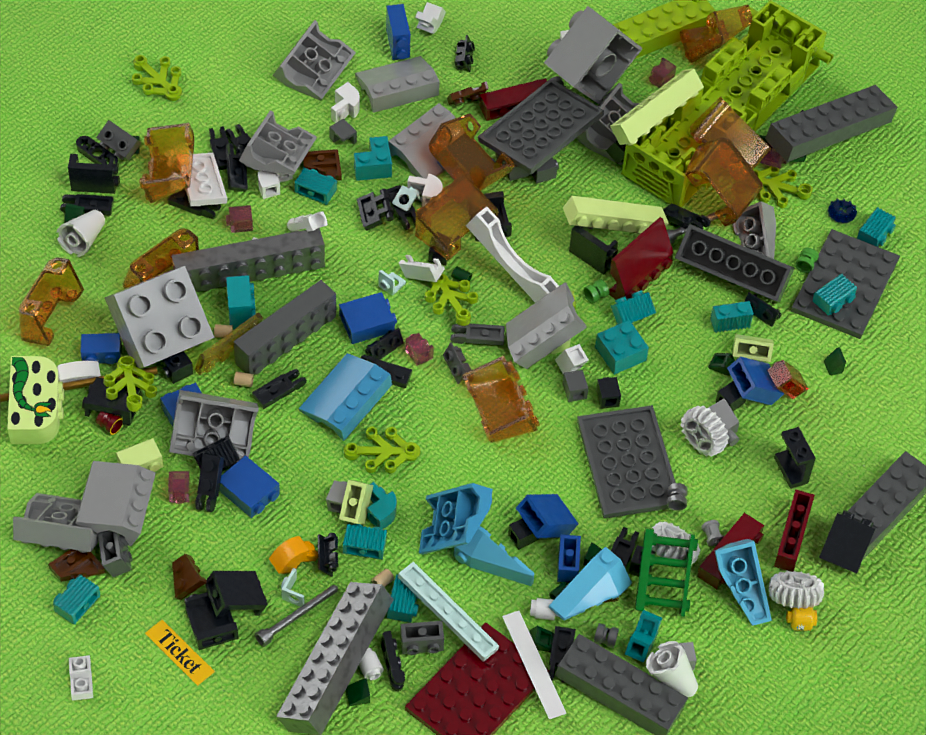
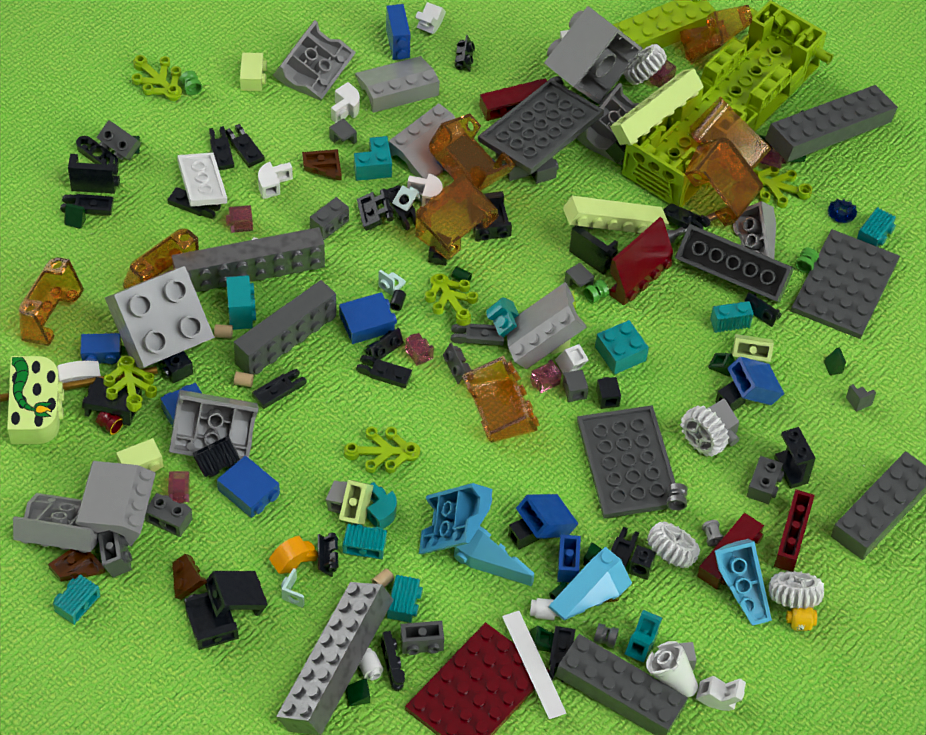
white cone [57,210,105,257] -> none
white slope [69,655,93,701] -> none
clear orange windscreen [140,123,194,203] -> none
yellow sticker [145,620,215,686] -> none
clear yellow plate [195,312,263,375] -> none
black hinge [195,454,224,512] -> none
black hinge [226,143,248,192] -> none
light grey piece [239,110,317,175] -> none
flat silver piece [255,585,338,647] -> none
white plate [287,211,328,232] -> none
teal brick [295,168,337,205] -> none
dark azure piece [299,353,392,441] -> none
light aqua plate [398,562,499,662] -> none
white hinge [399,255,445,282] -> none
reddish brown wing [447,82,489,106] -> none
white arch [466,207,559,303] -> none
teal brick [611,290,656,325] -> none
green fence [635,527,698,617] -> none
brick [767,360,809,399] -> none
teal brick [812,274,857,316] -> none
black panel [819,510,877,574] -> none
none -> dark grey brick [145,493,193,537]
none -> bright green wheel [180,71,202,95]
none -> yellowish green brick [240,52,267,91]
none -> dark grey brick [310,197,349,240]
none -> black hinge [390,290,406,311]
none -> teal brick [486,297,519,337]
none -> clear pink brick [530,360,562,393]
none -> dark grey panel [564,263,594,287]
none -> white gear [623,44,667,85]
none -> white brick [696,676,746,711]
none -> dark grey brick [746,456,784,504]
none -> dark grey panel [846,384,876,412]

